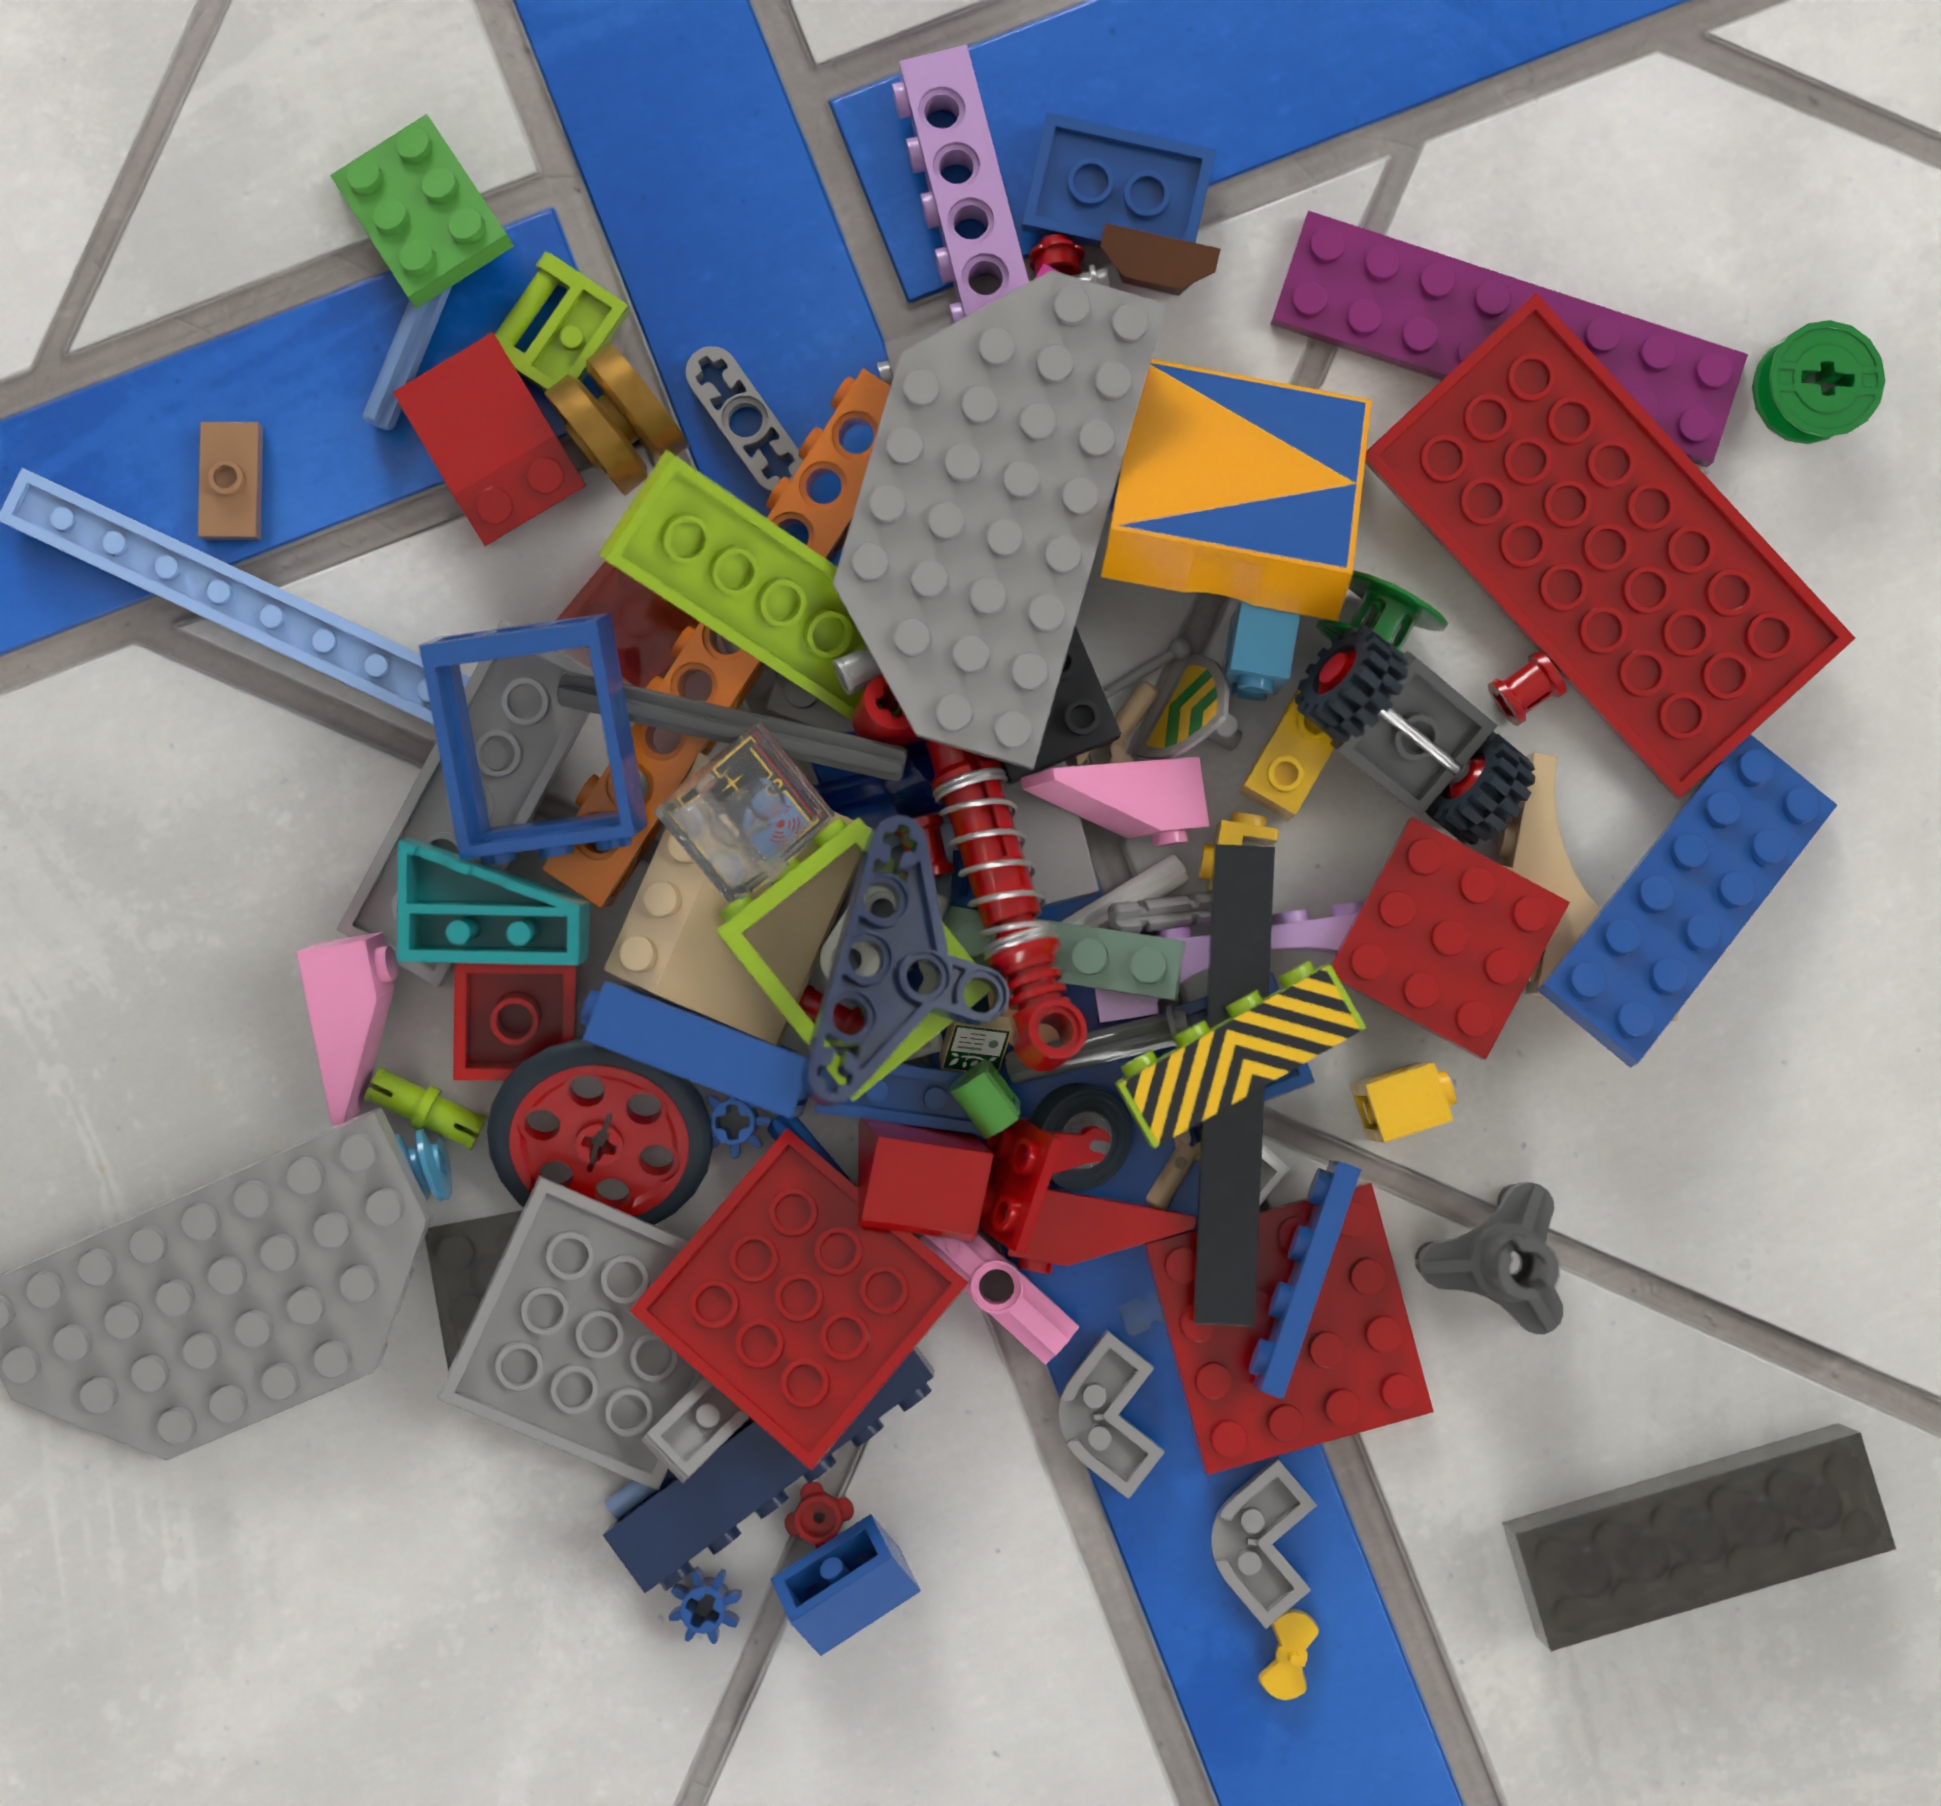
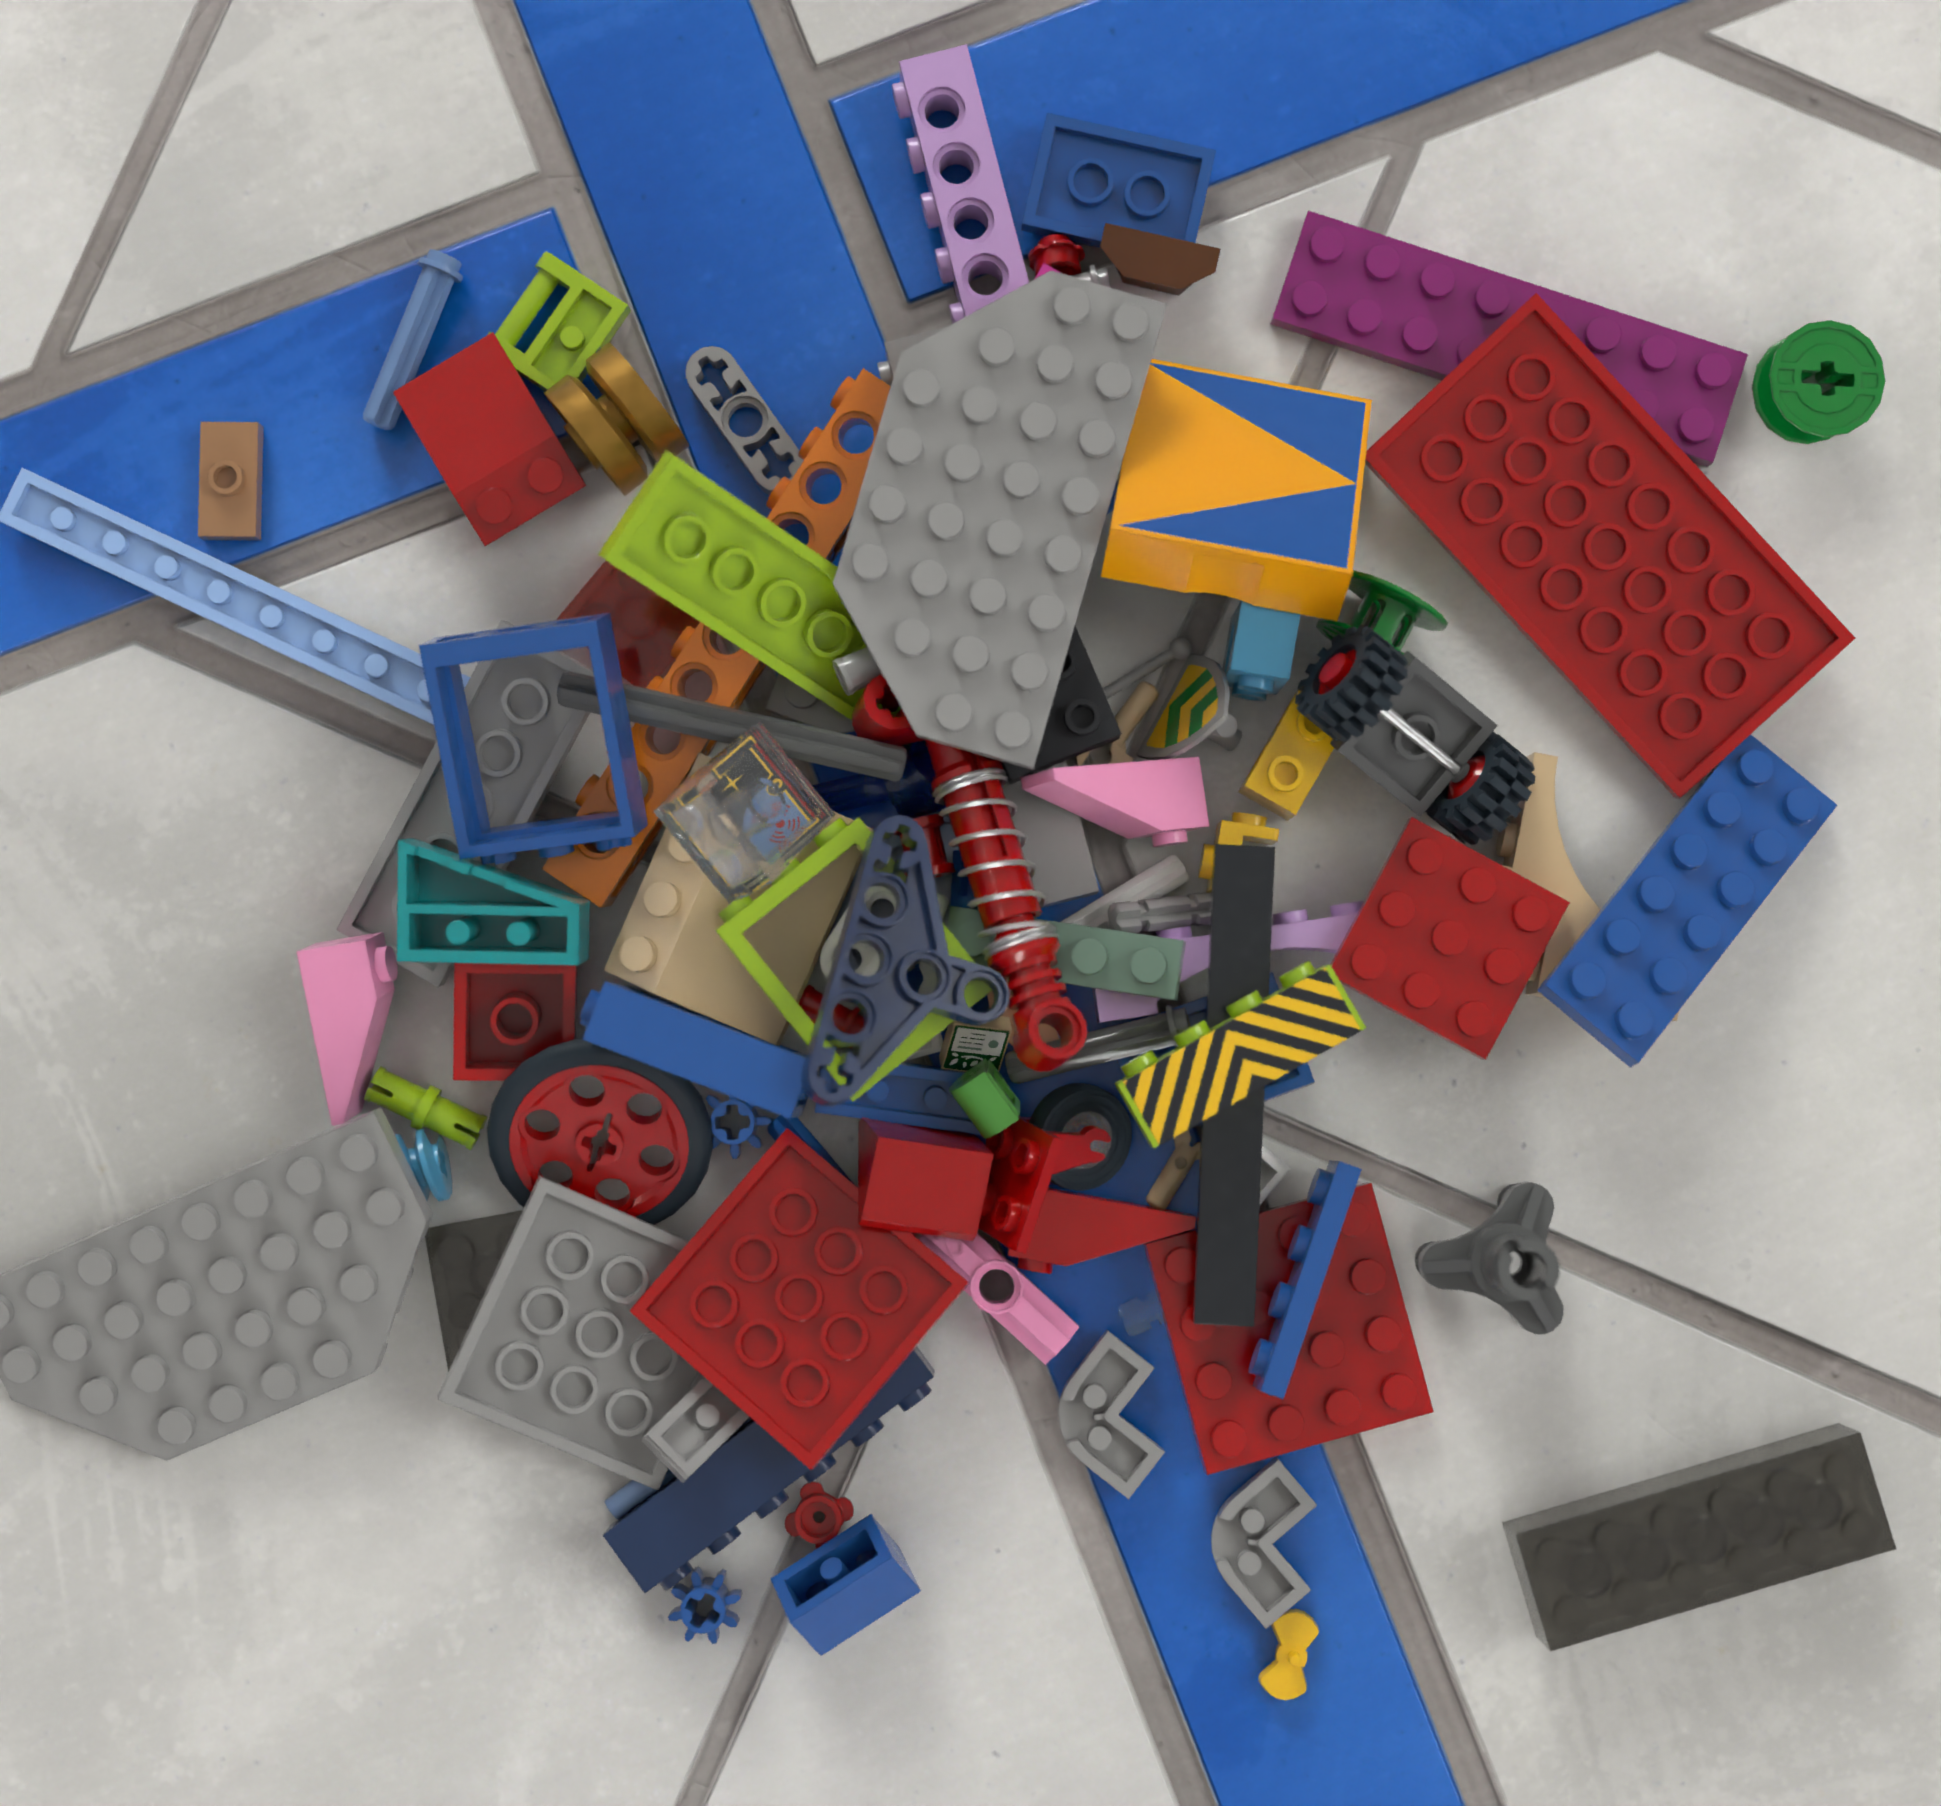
bright green plate [330,114,514,309] -> none
yellow brick [1349,1062,1457,1143] -> none
red bush [1488,651,1567,726] -> none

